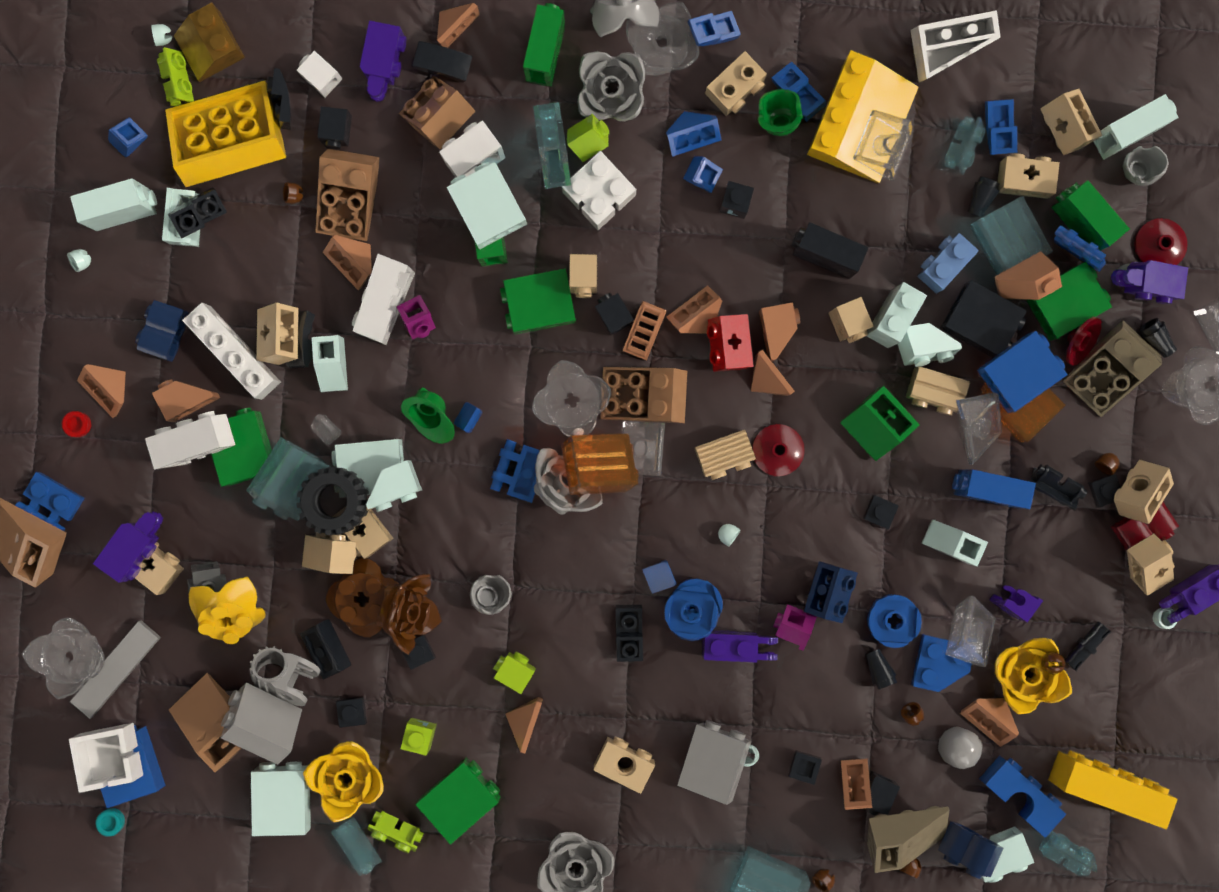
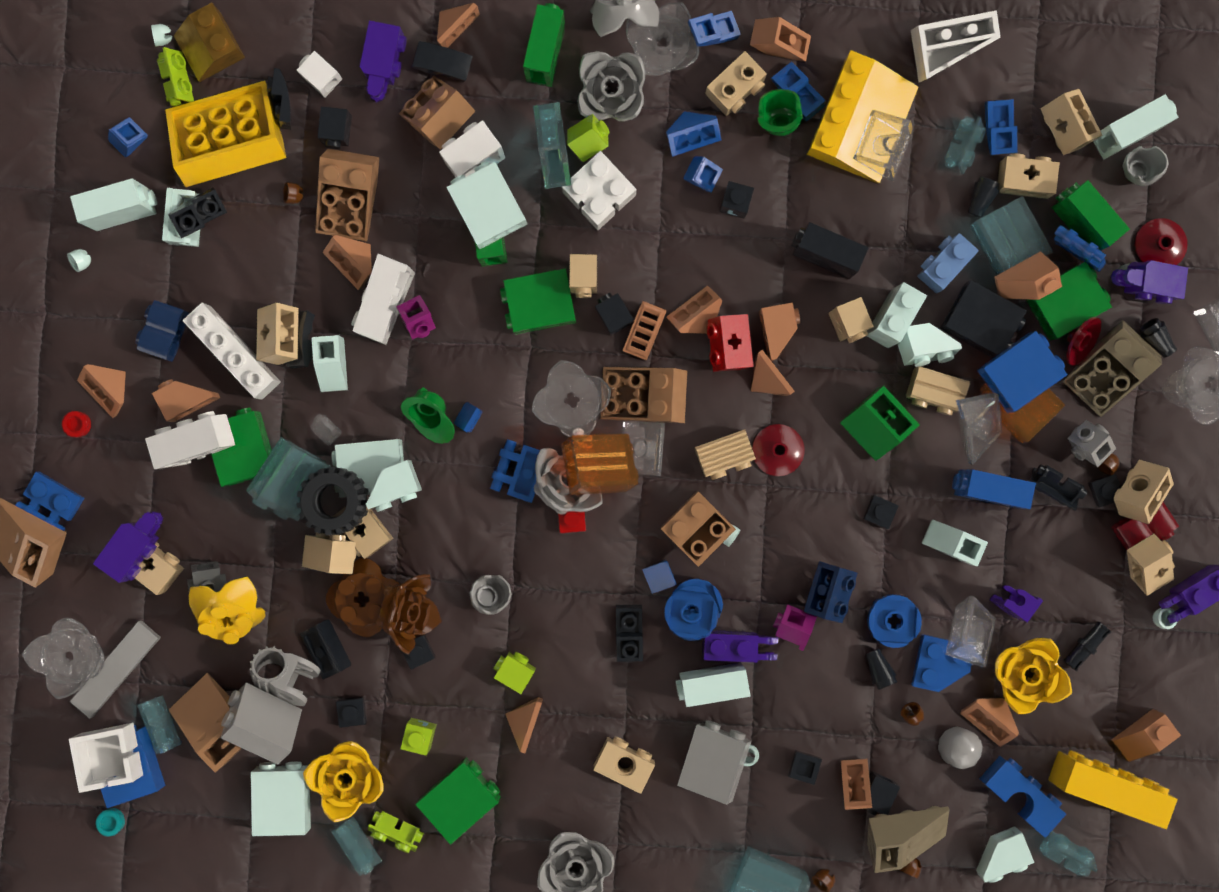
dark blue brick [938,821,1004,879] -> none
reddish brown hinge [1041,652,1065,674] -> none
none -> clear light blue hinge [137,695,181,754]
none -> red plate [558,511,586,533]
none -> medium nougat slope [660,491,736,567]
none -> light aqua brick [676,662,750,707]
none -> nougat slope [750,17,811,62]
none -> light grey brick [1068,420,1116,467]
none -> nougat slope [1112,709,1181,762]

